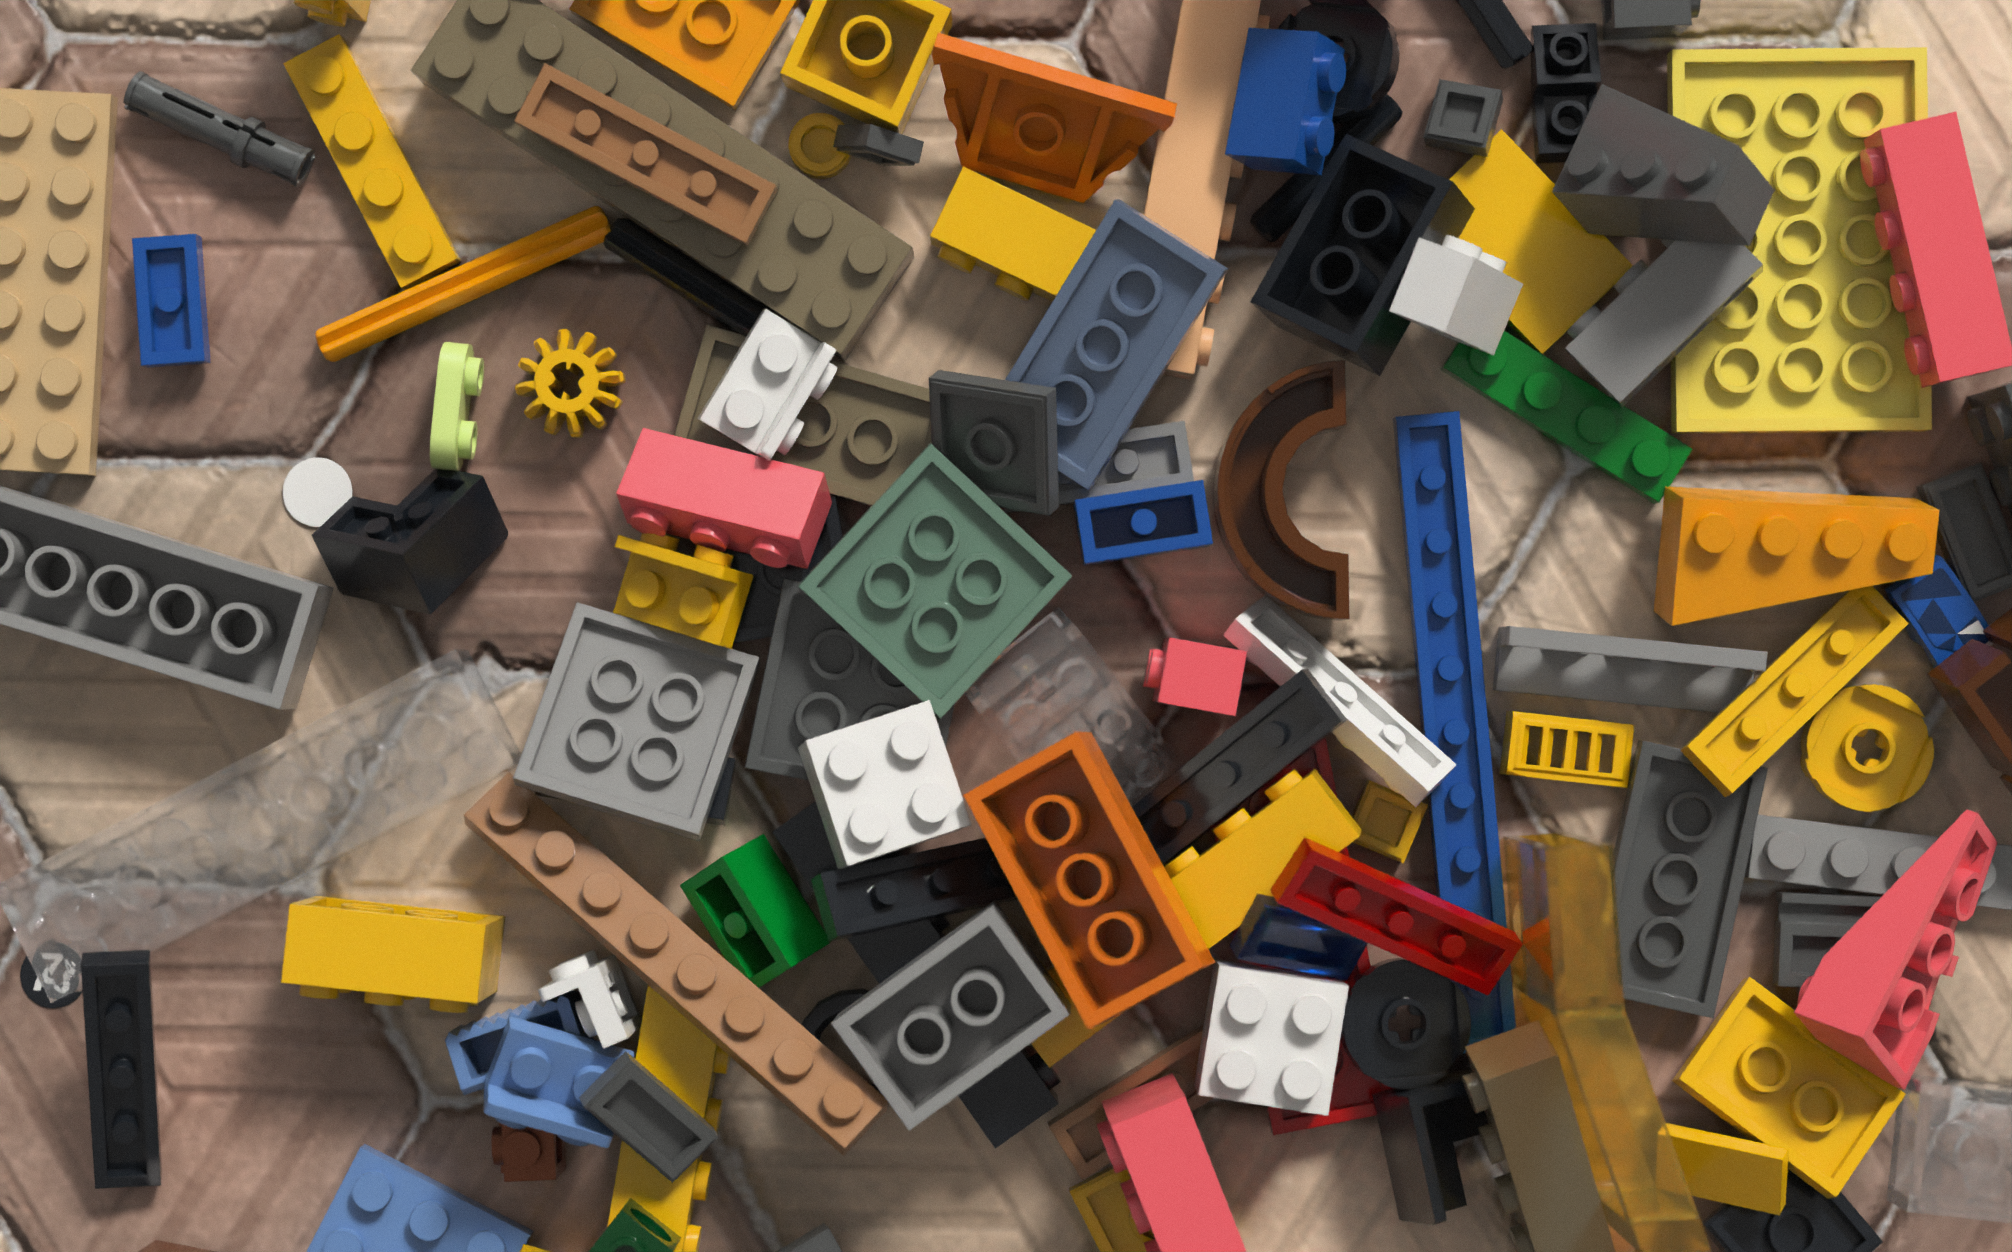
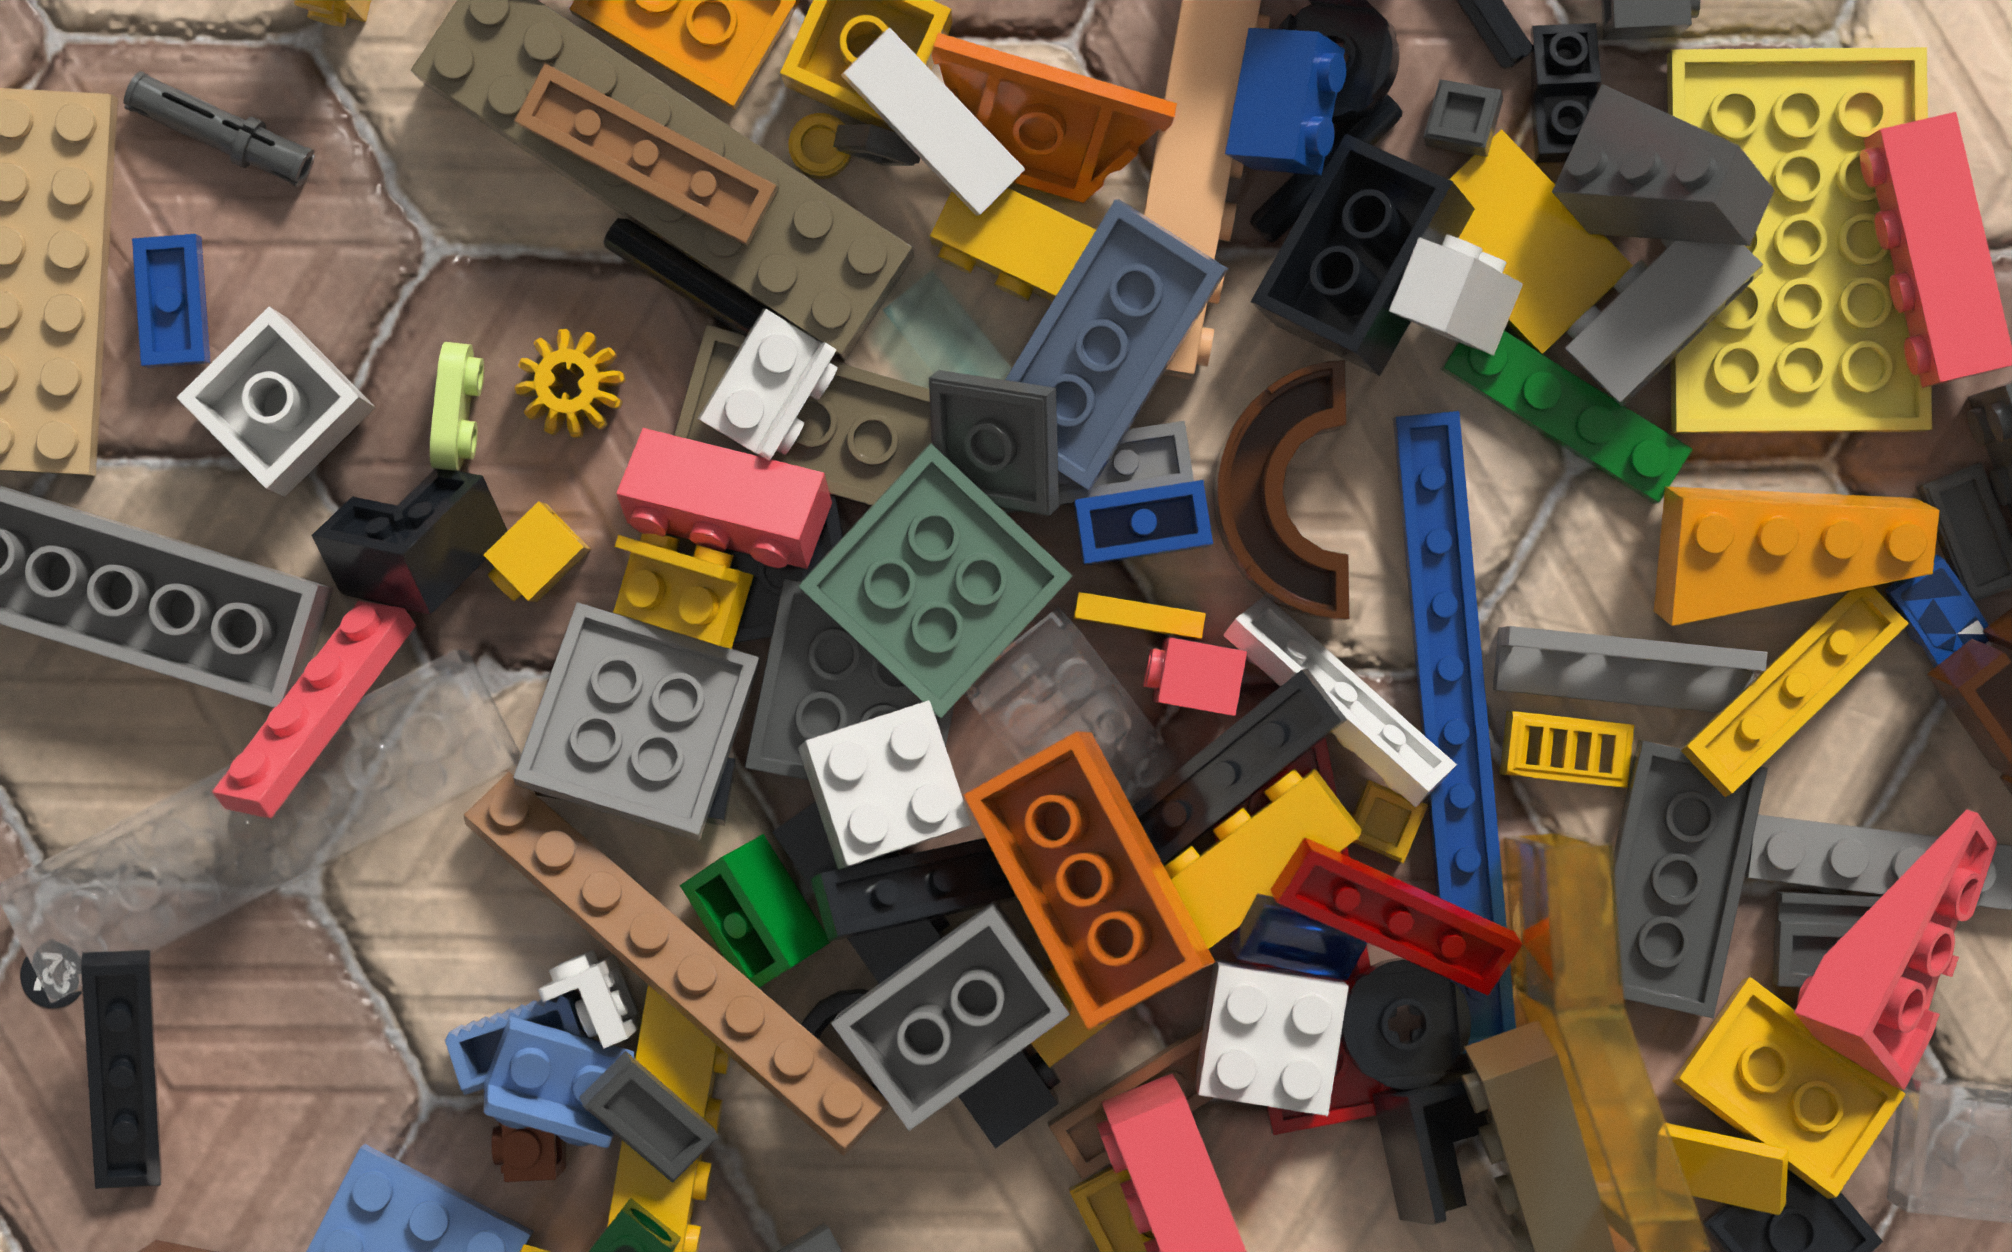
yellow brick [281,896,505,1013] -> none
yellow plate [283,34,461,290] -> none
white sticker [283,457,352,527] -> none
light orange axle [315,206,611,362] -> none
yellow plate [1800,684,1934,812] -> none
none -> white brick [176,307,376,497]
none -> coral plate [212,601,416,819]
none -> yellow brick [484,501,591,602]
none -> white tile [841,27,1025,216]
none -> clear light blue tile [883,270,1012,379]
none -> yellow tile [1073,592,1206,639]

